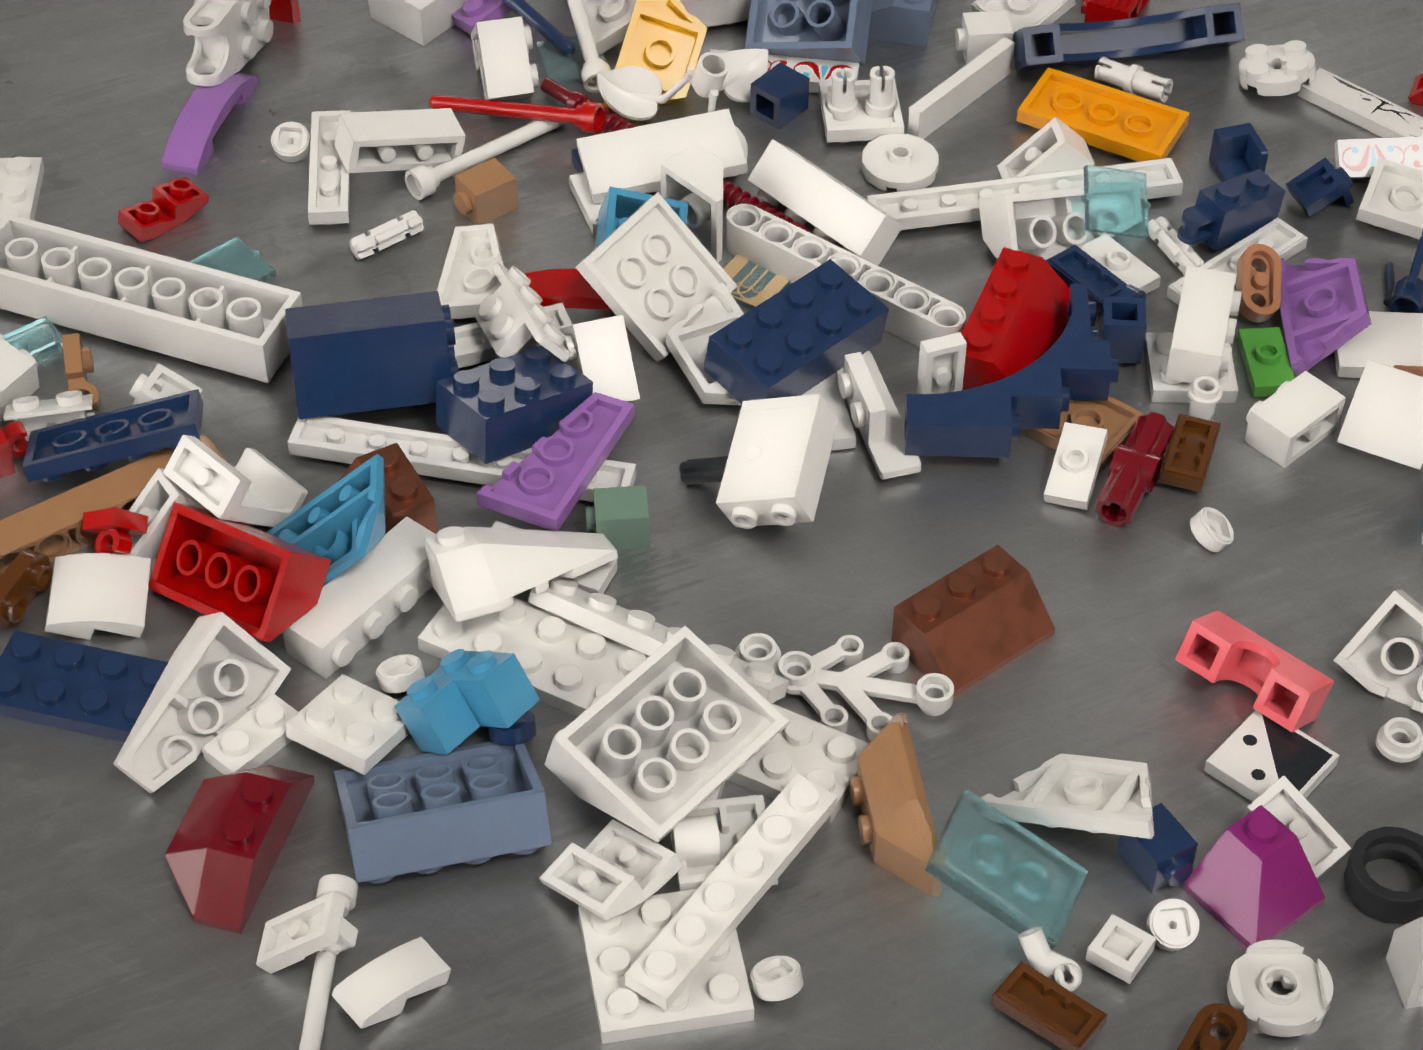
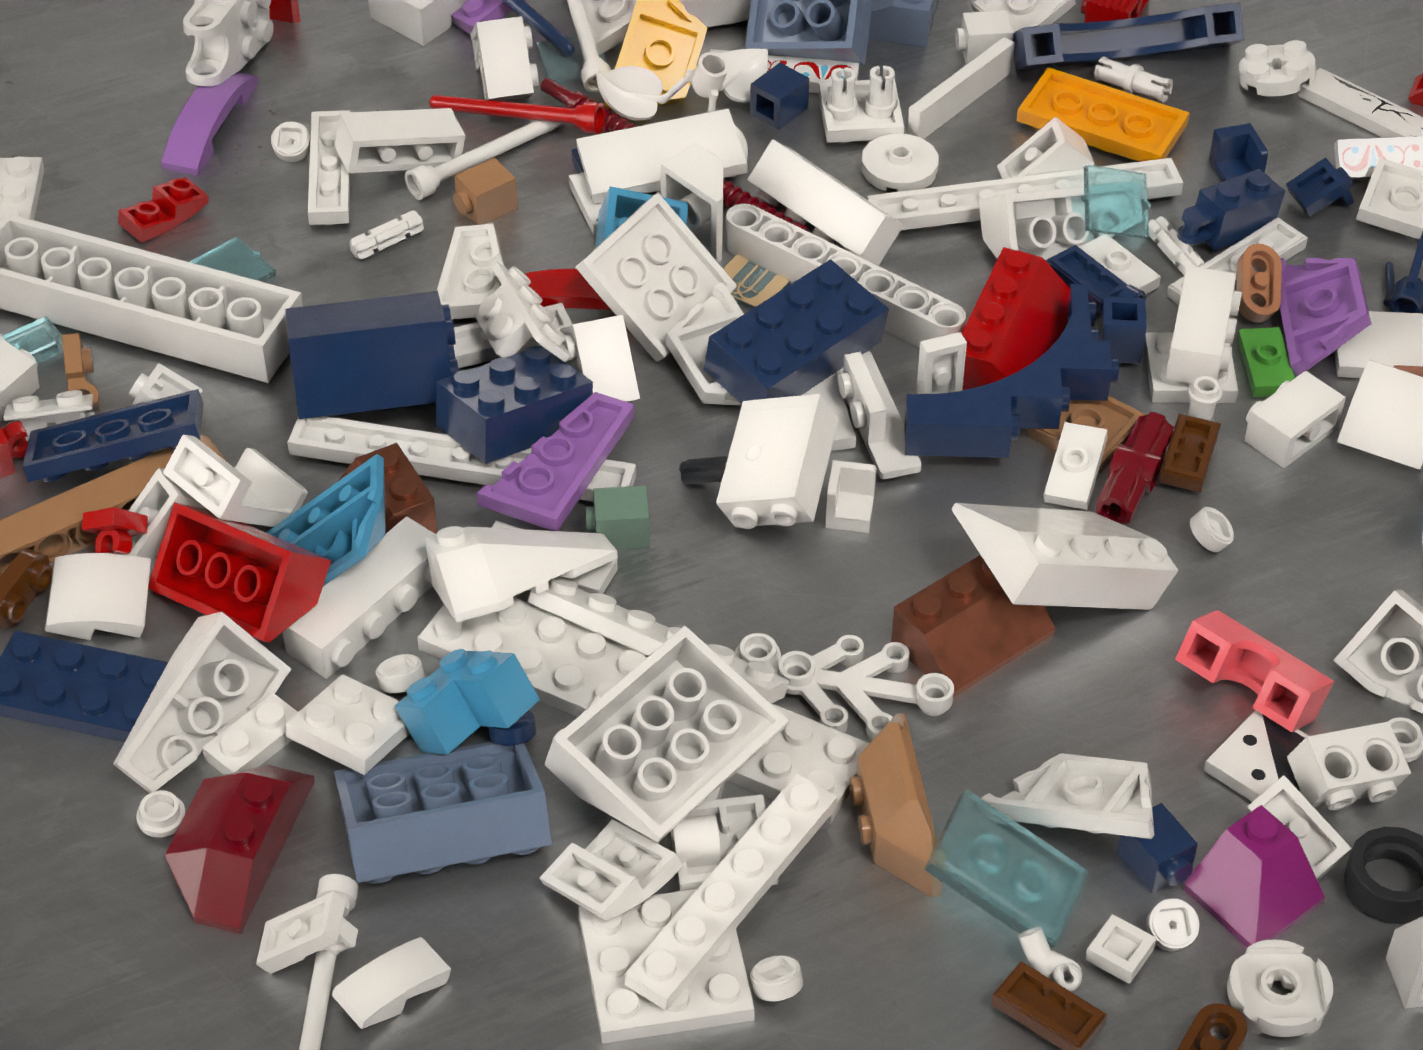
none -> white plate [136,790,186,837]
none -> white panel [825,460,877,533]
none -> white slope [951,503,1179,610]
none -> white brick [1287,722,1411,810]

